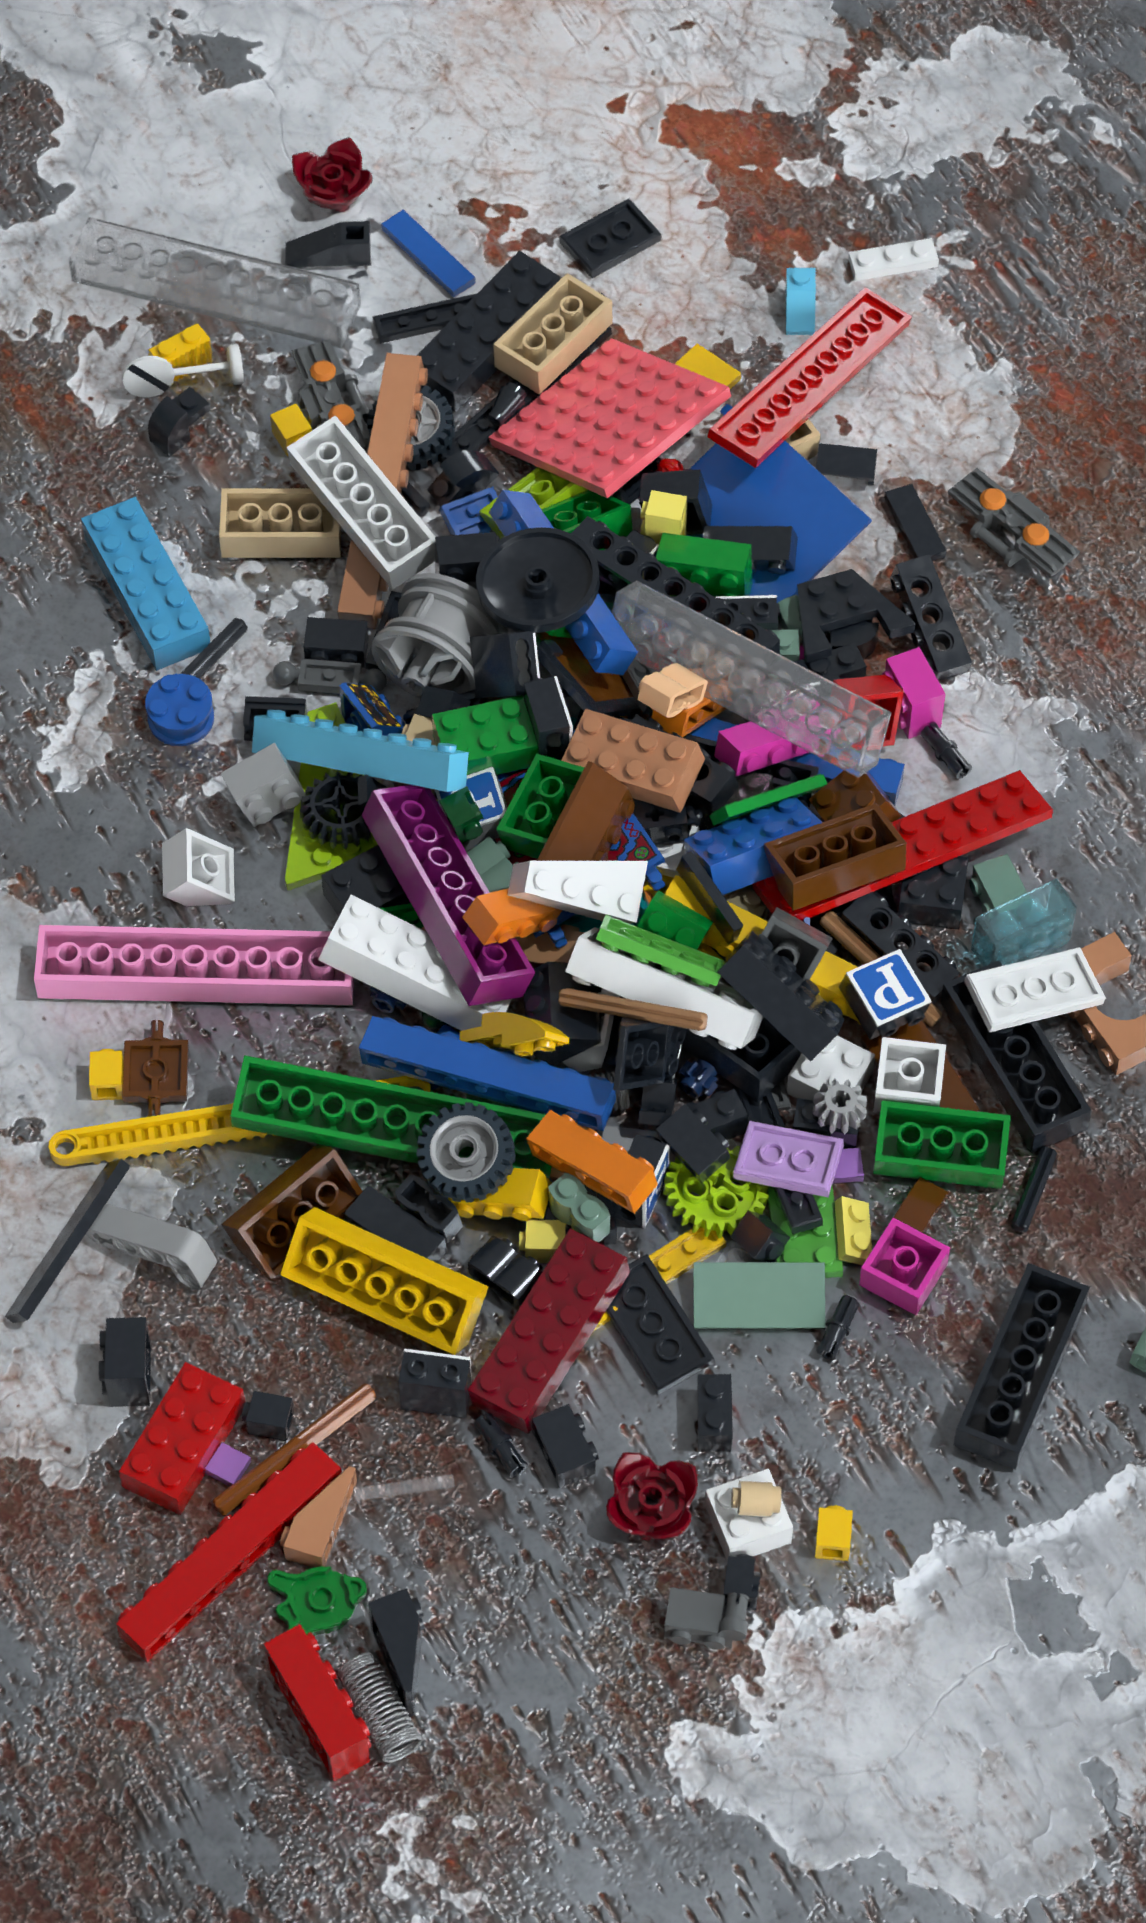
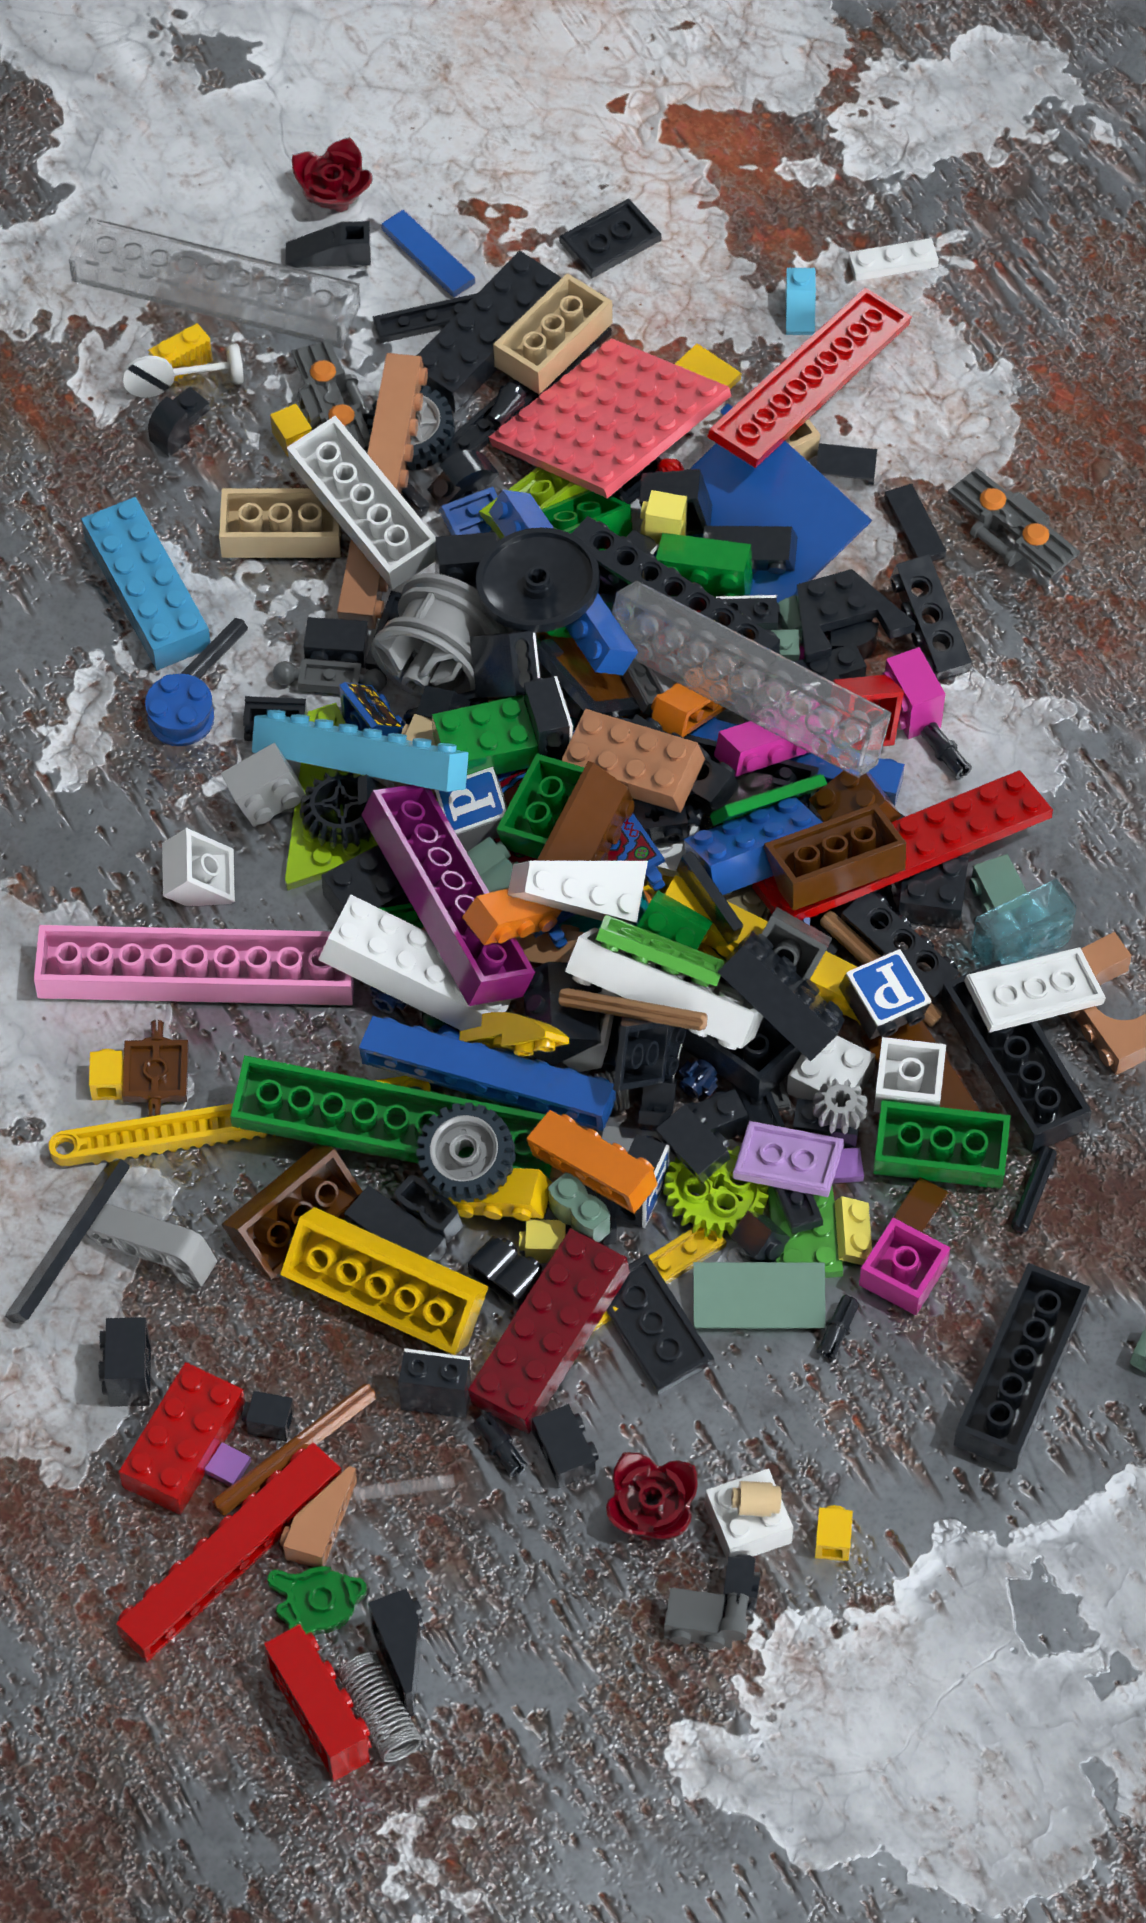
dark green brick [439,786,484,844] -> none
light nougat brick [637,663,708,718] -> none
black brick [697,1374,733,1452] -> none

